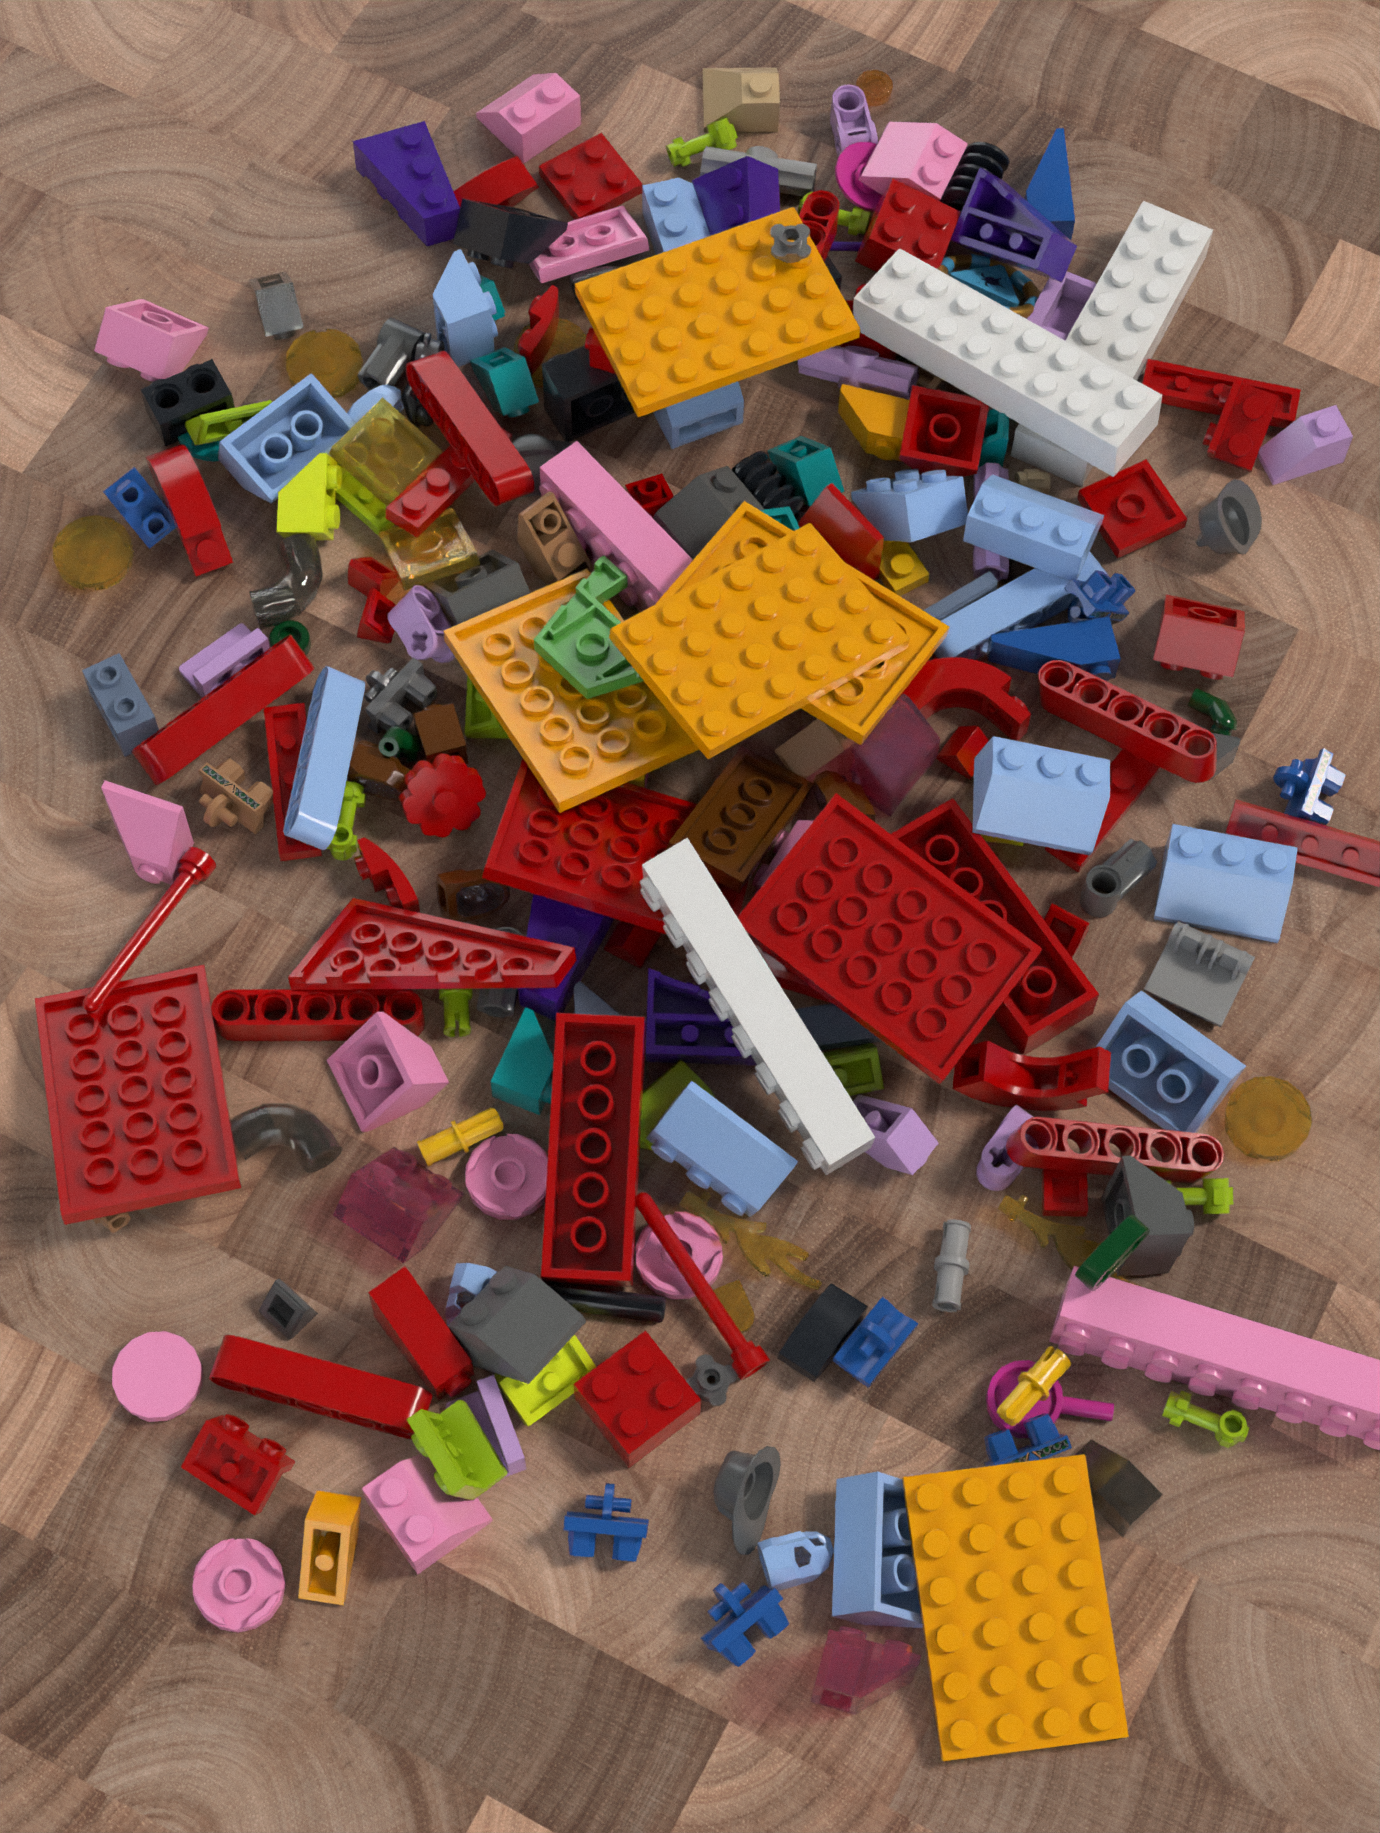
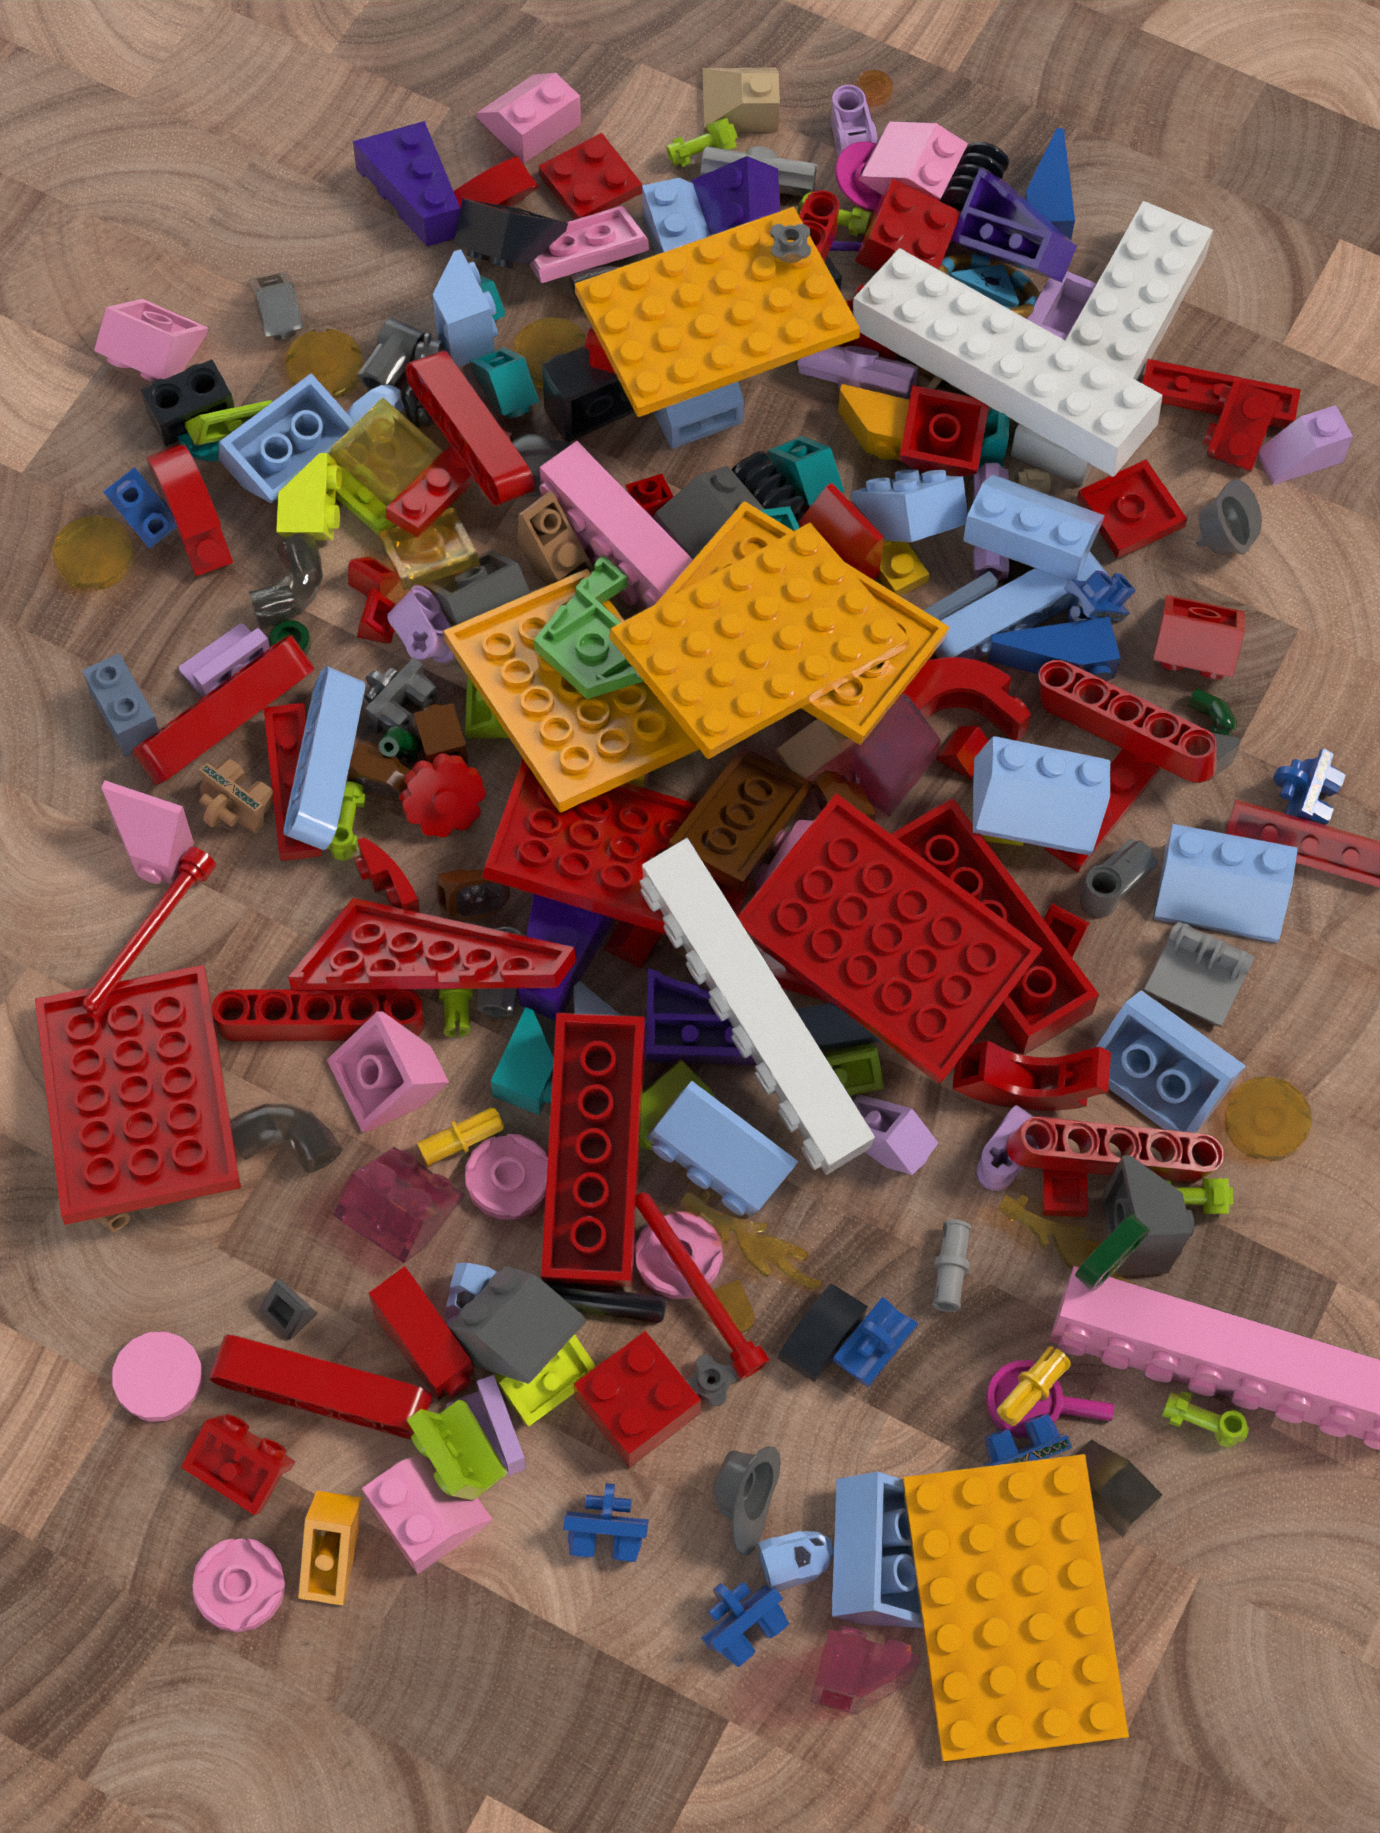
red slope [517,285,559,375] -> none

